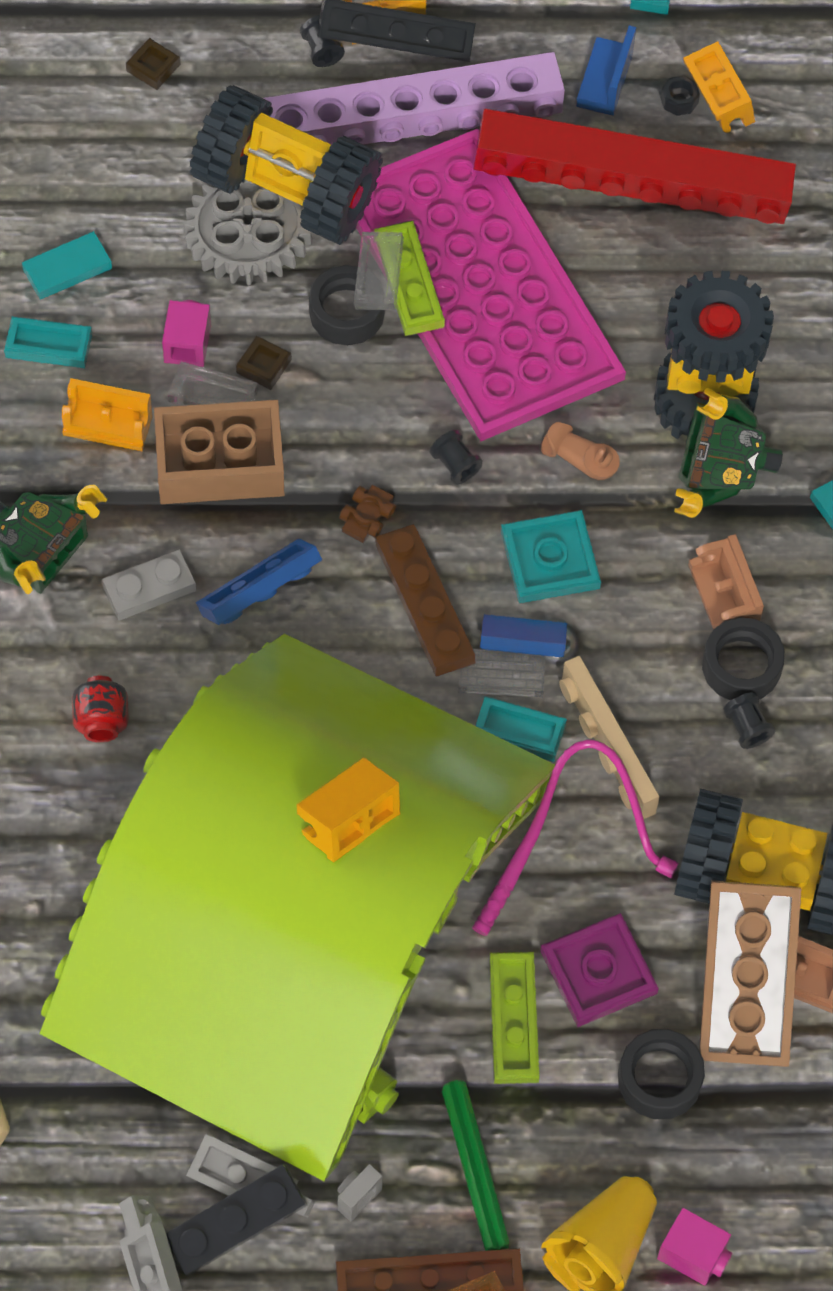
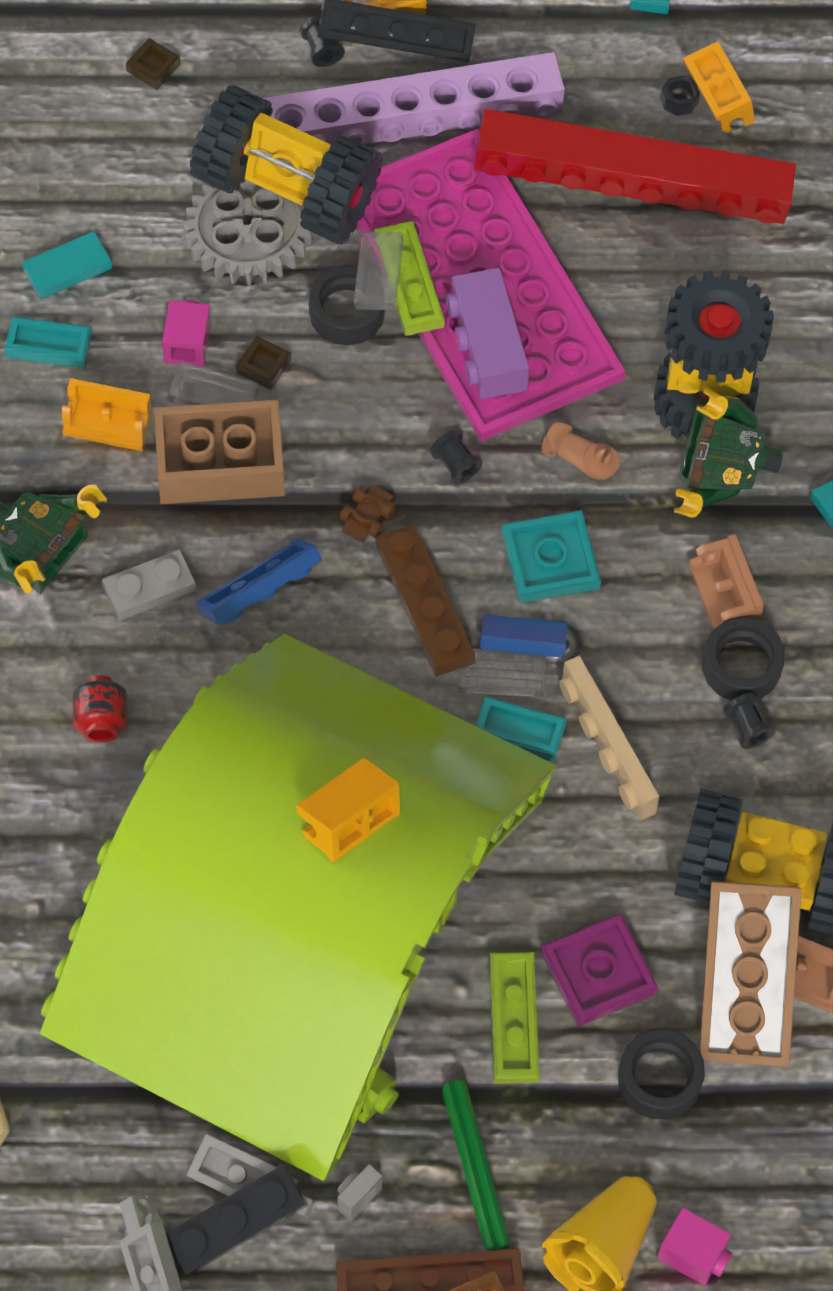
dark pink piece [472,740,679,936] -> none
blue panel [576,25,636,116] -> none
none -> medium lavender brick [446,268,529,400]

